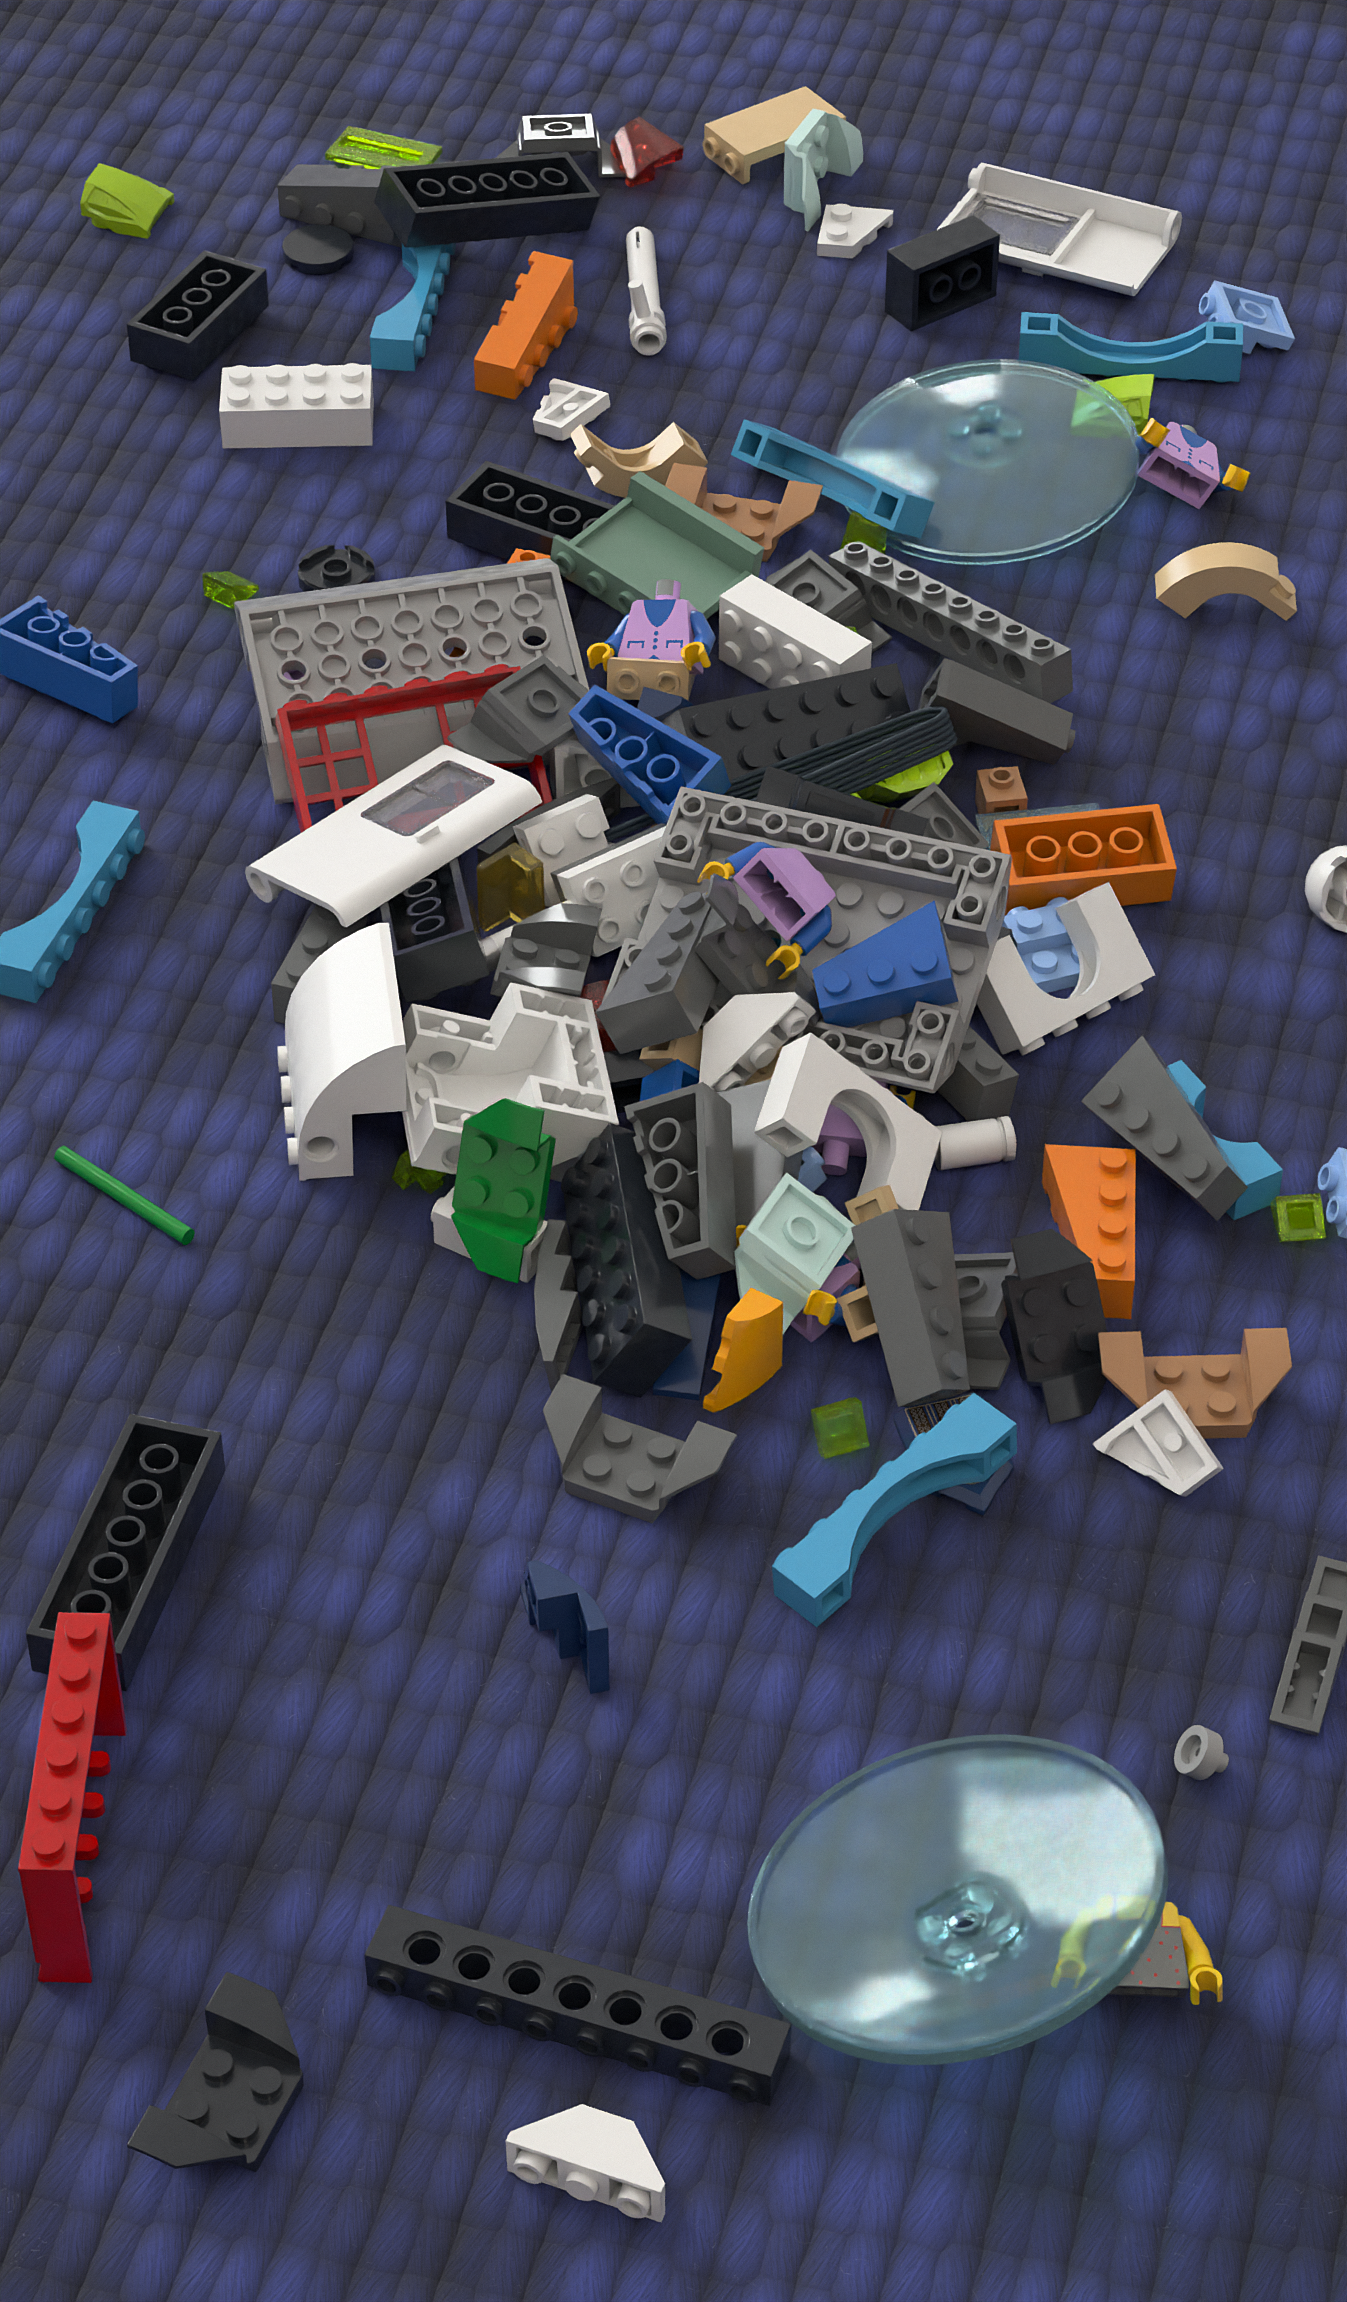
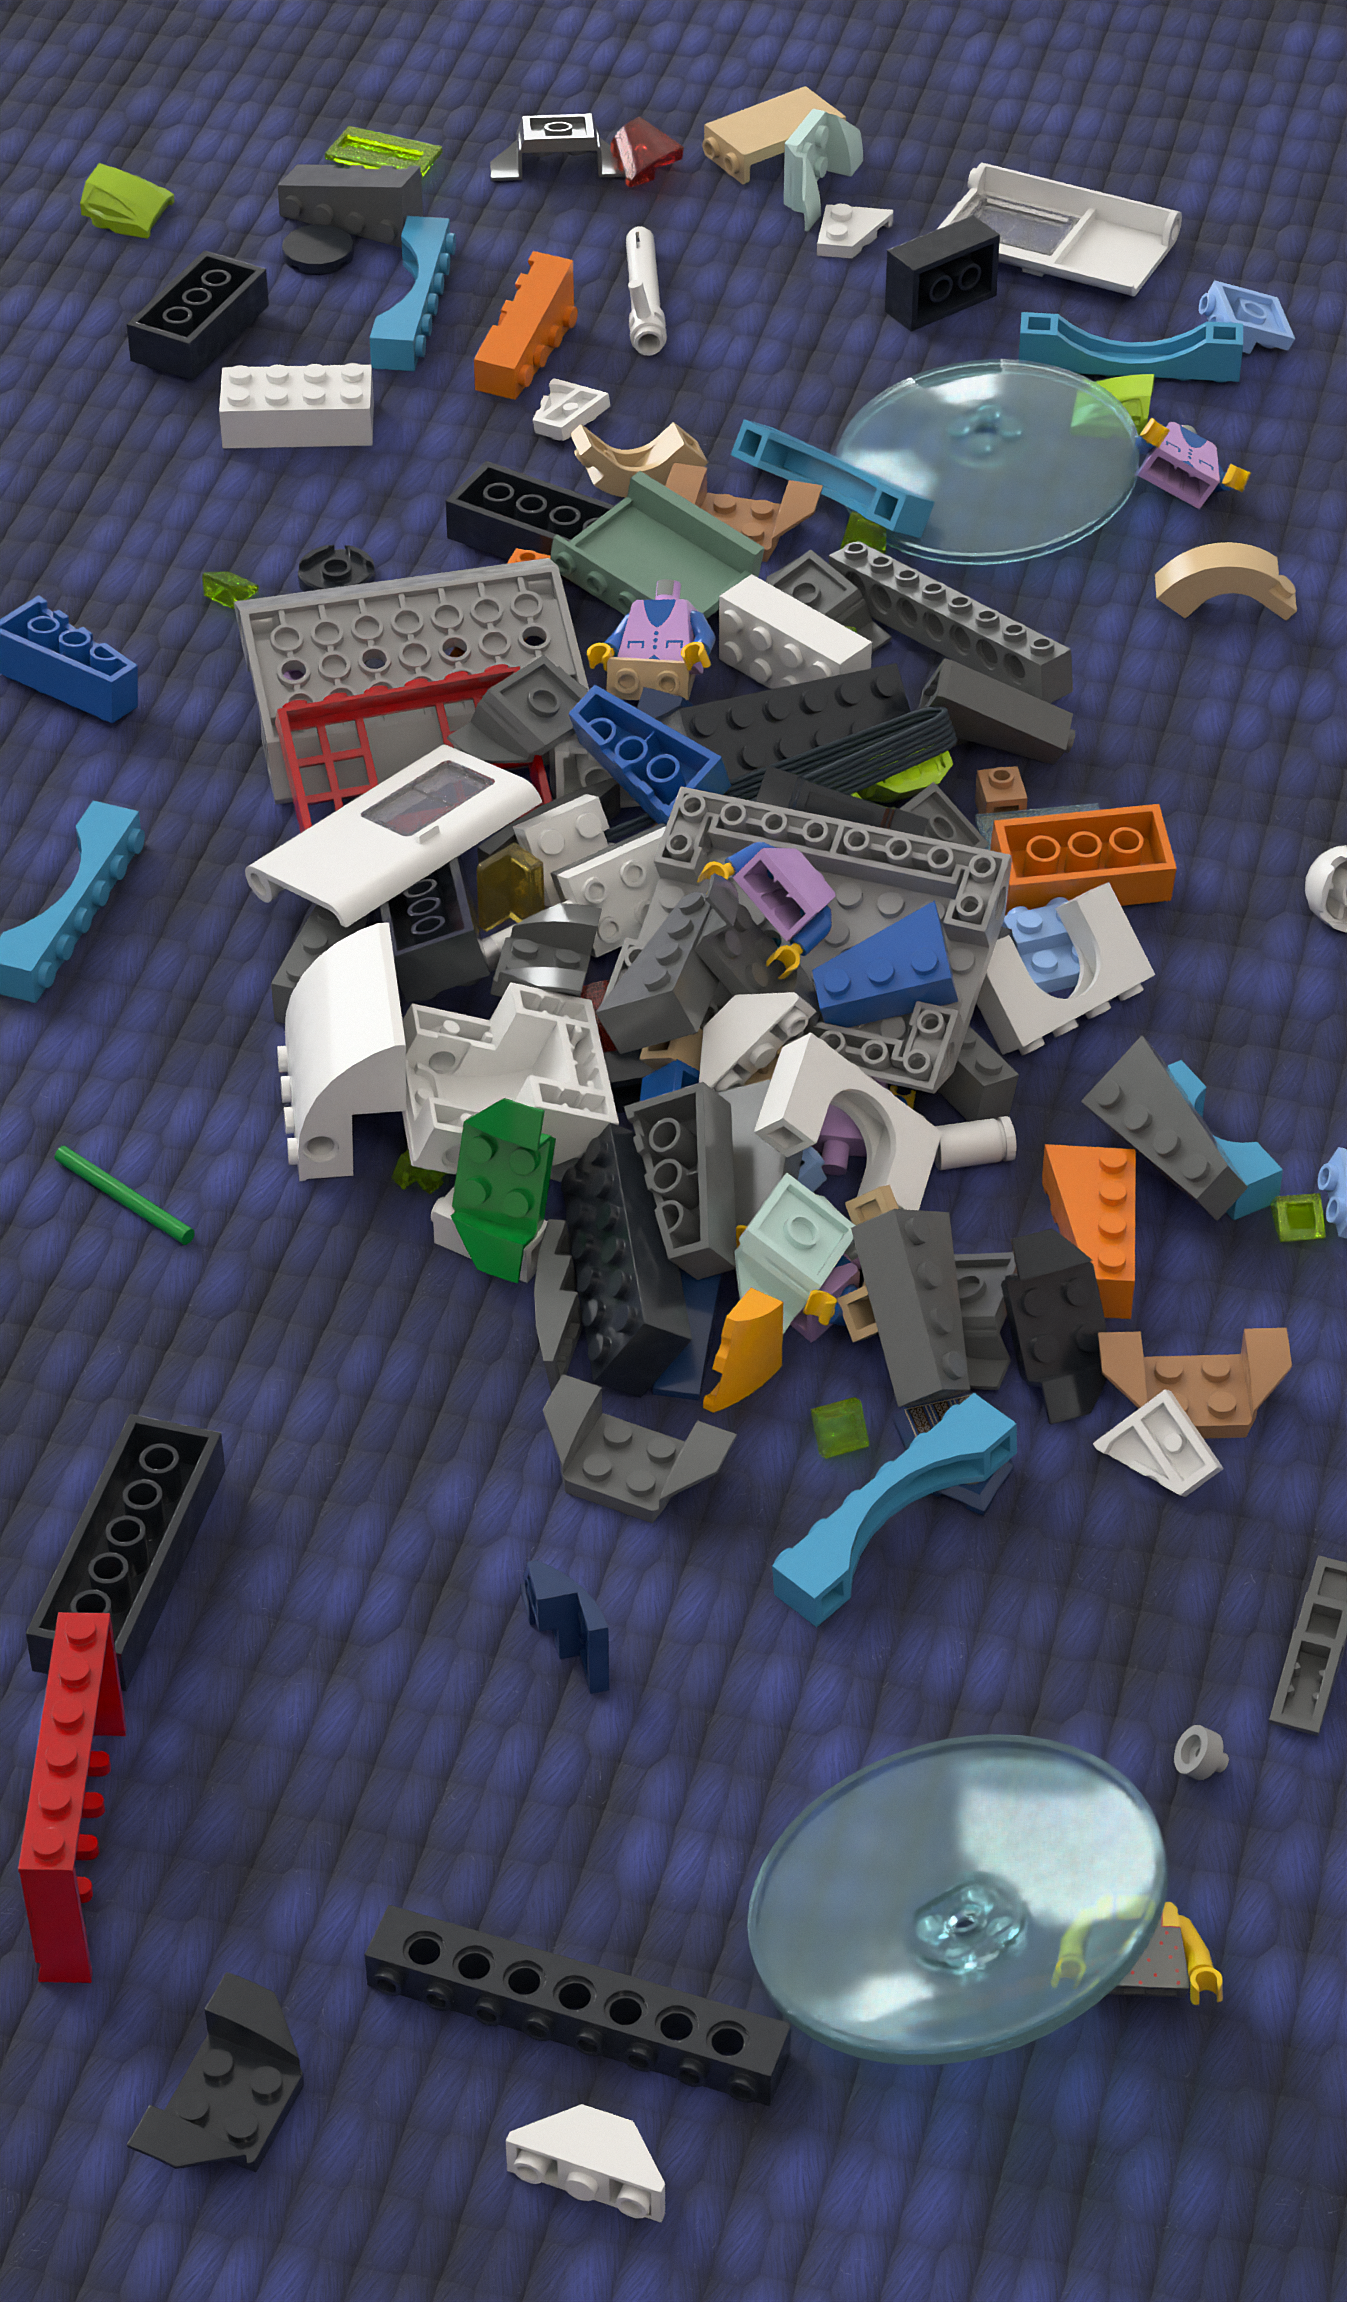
black brick [374,152,600,248] -> none

